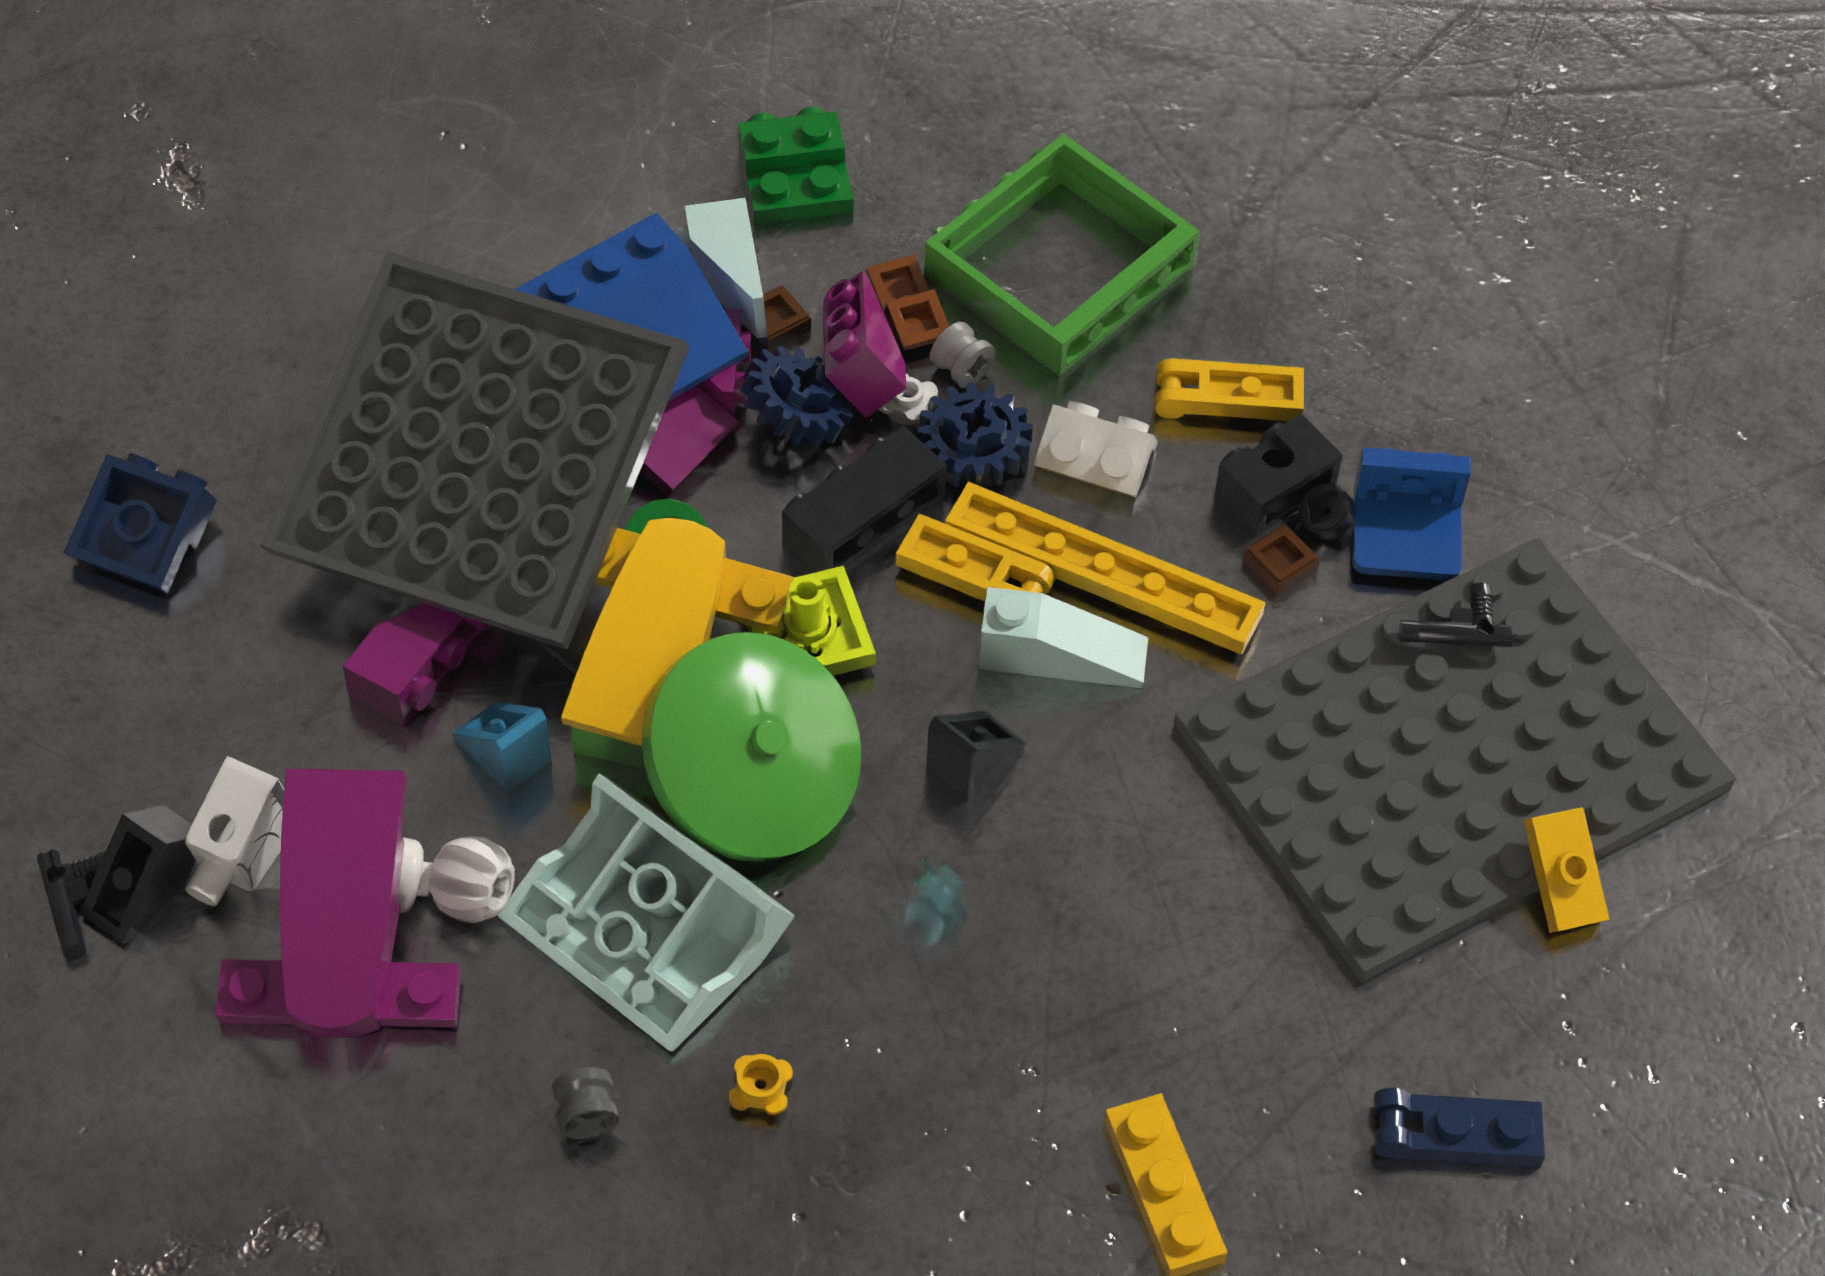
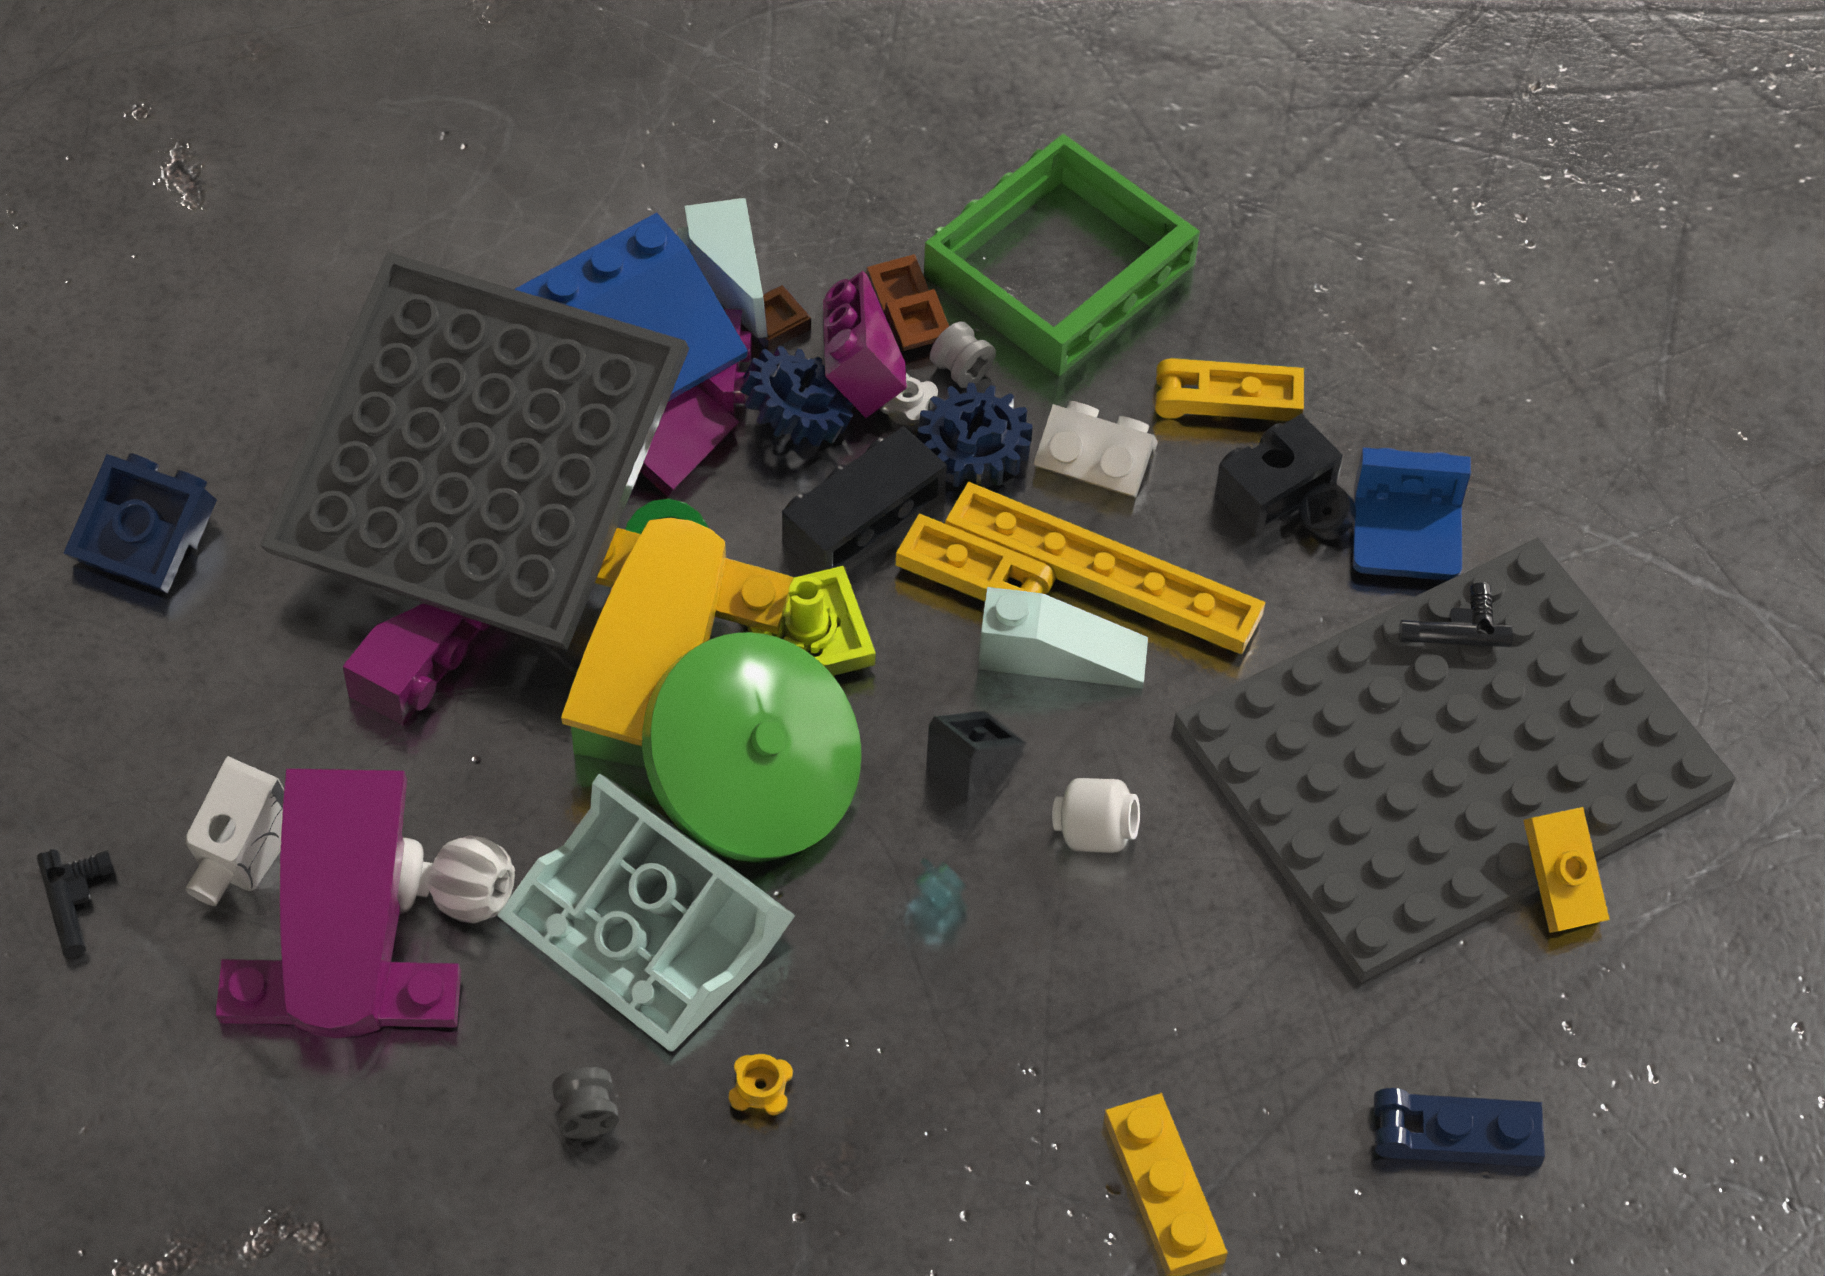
black slope [79,805,196,944] -> none
dark azure slope [452,702,551,793] -> none
green plate [738,106,854,225] -> none
reddish brown tile [1242,524,1320,596] -> none
none -> white head [1052,778,1140,853]

